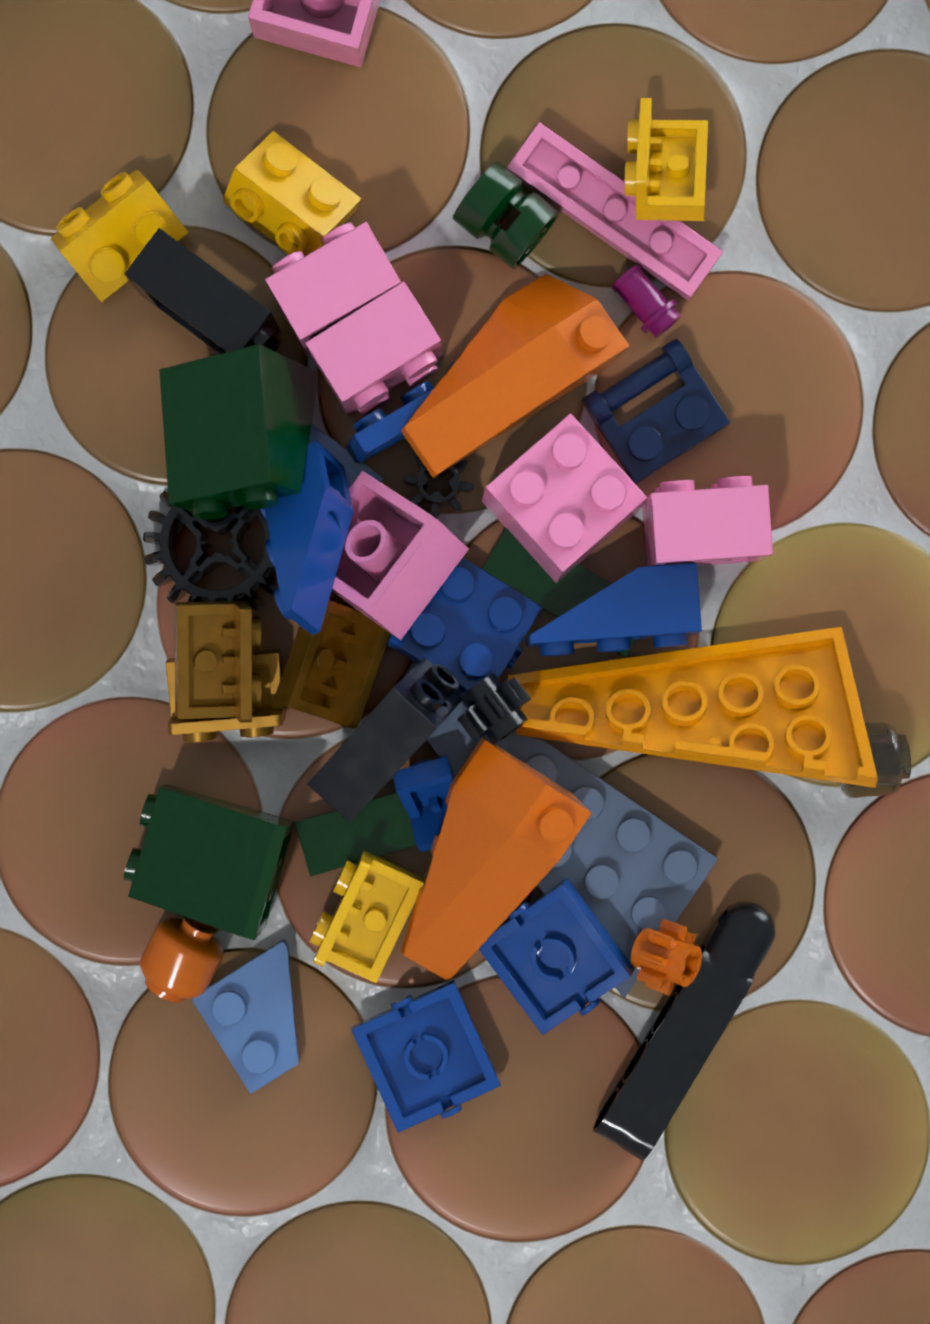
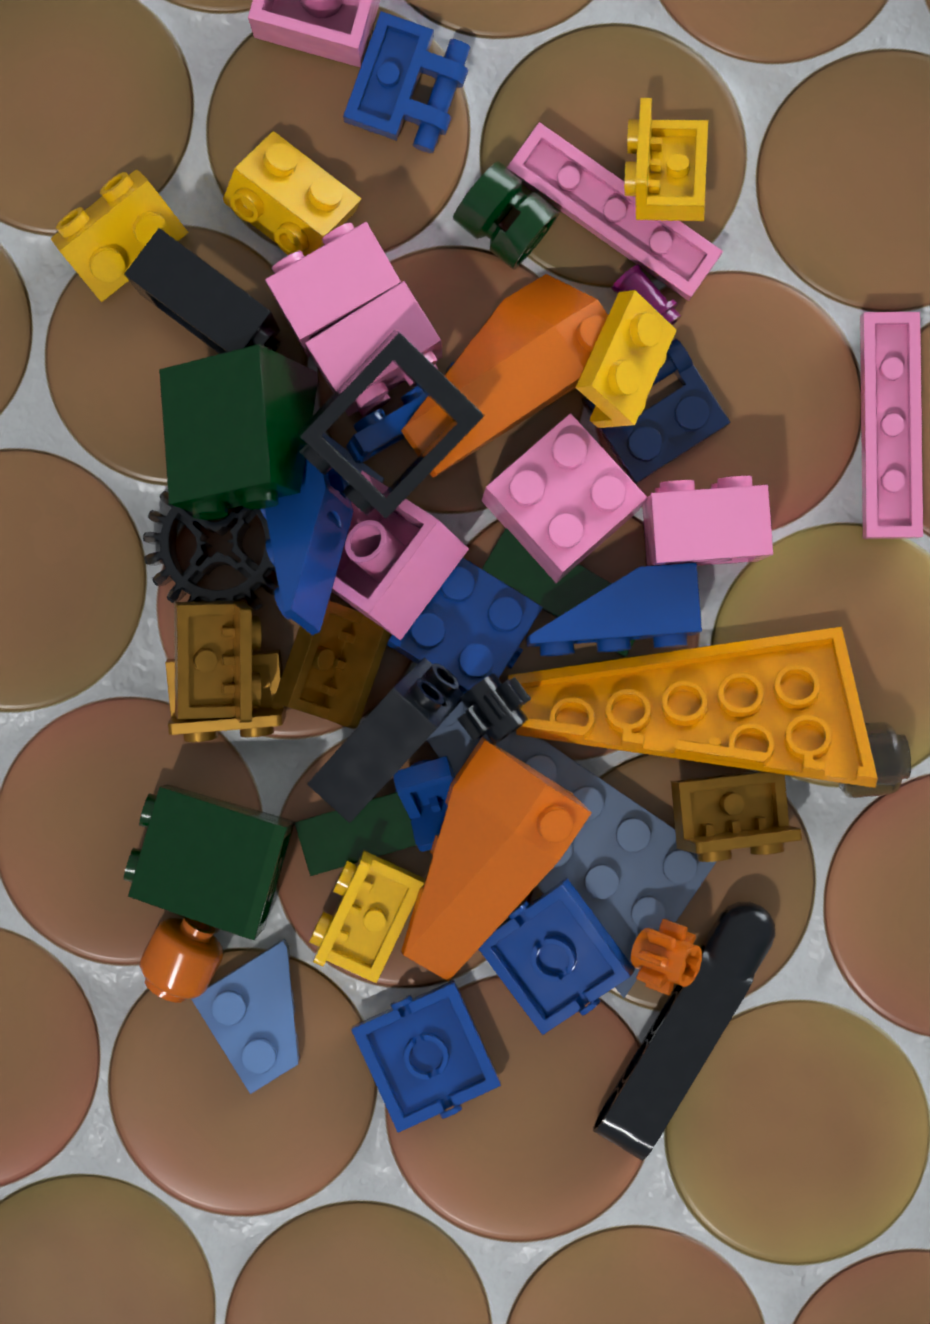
black gear [403,455,474,518] -> none
none -> black window [298,330,485,518]
none -> blue plate [343,11,471,153]
none -> yellow bracket [576,290,677,428]
none -> pearl gold bracket [671,771,802,862]
none -> bright pink plate [860,312,923,539]

